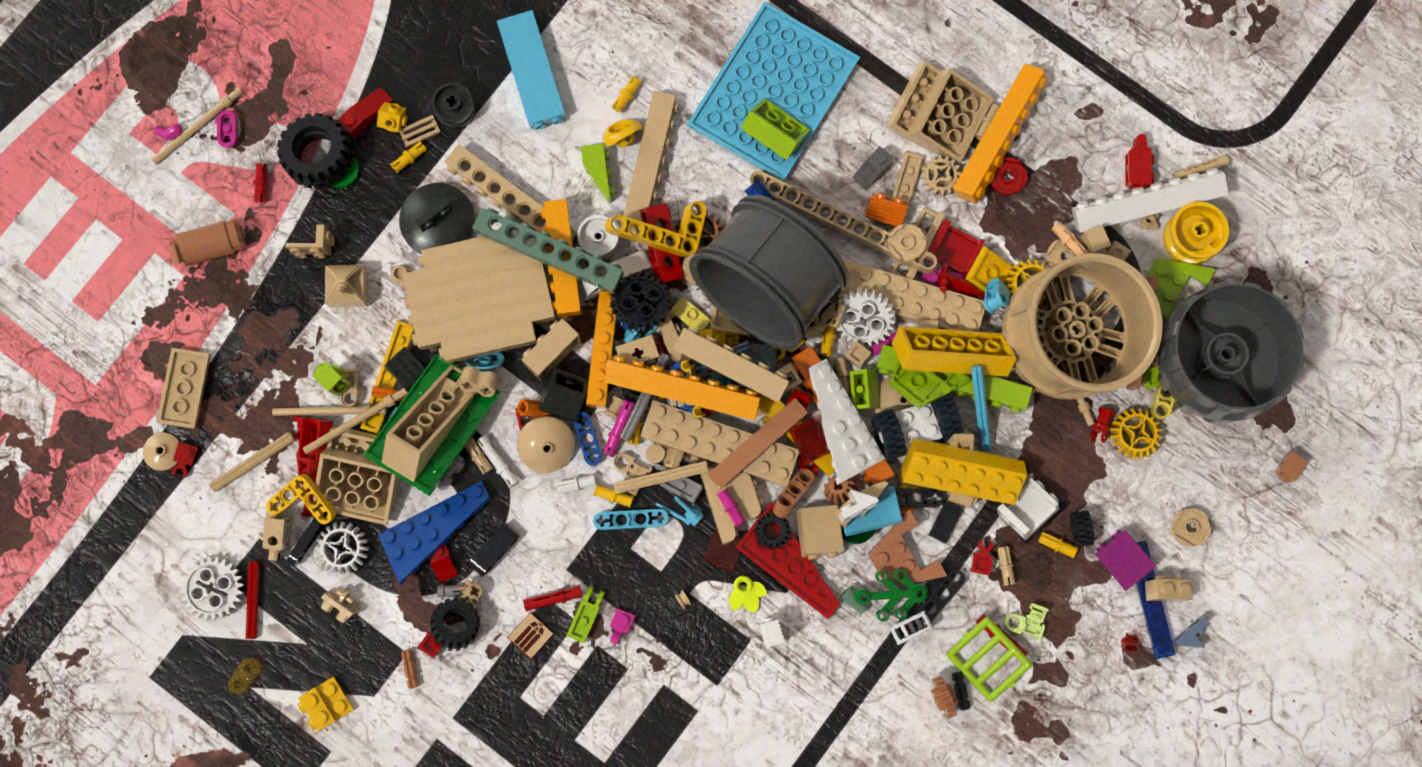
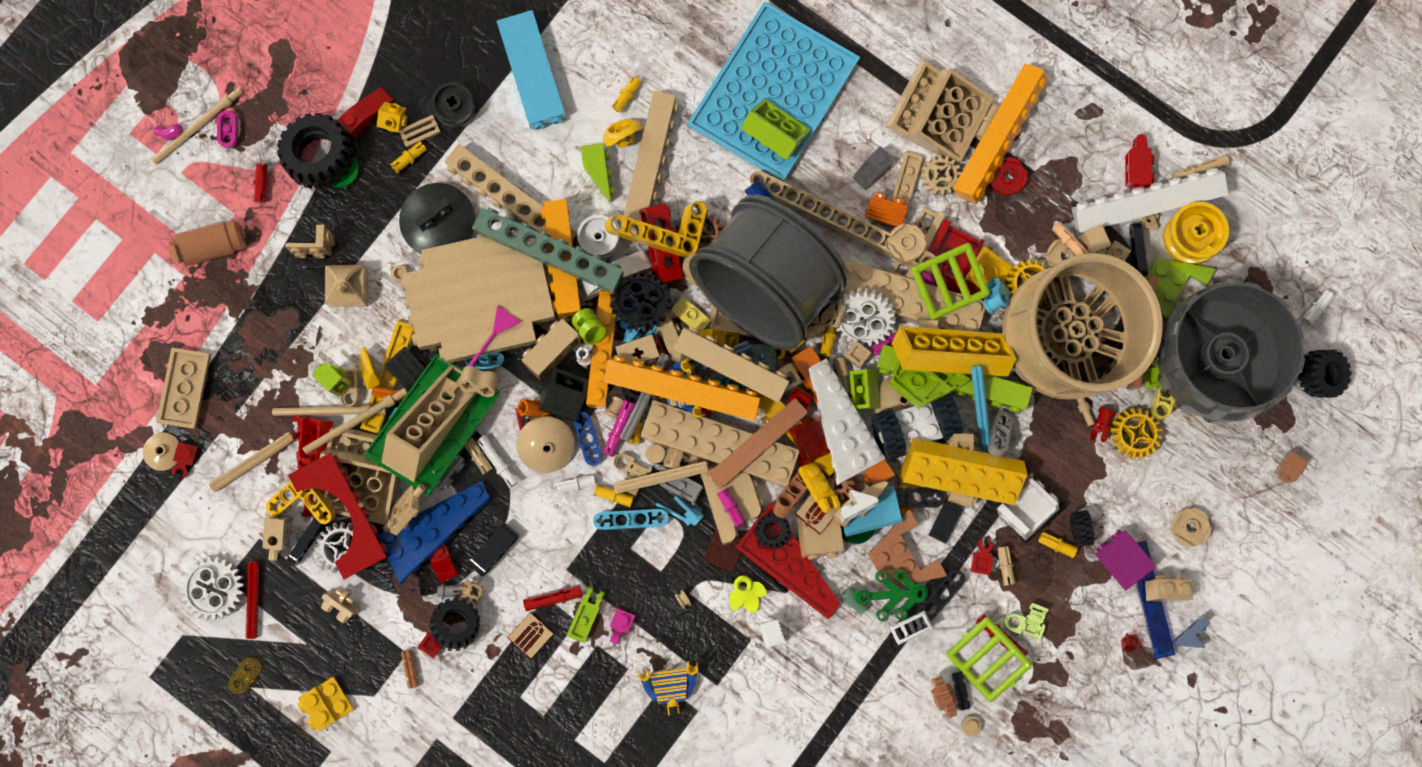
none -> red arch [288,453,388,579]
none -> yellow slope [358,347,381,389]
none -> tan plate [383,484,426,536]
none -> dark pink piece [469,305,521,367]
none -> lime wheel [572,308,606,345]
none -> white axle [576,347,592,369]
none -> torso [637,661,698,715]
none -> piece [795,494,840,535]
none -> yellow hinge [798,462,841,513]
none -> lime bar [911,243,990,320]
none -> tan plate [961,716,981,736]
none -> light grey beam [988,411,1013,458]
none -> black beam [1129,223,1148,277]
none -> black tyre [1297,349,1352,398]
none -> white axle [1302,290,1335,325]

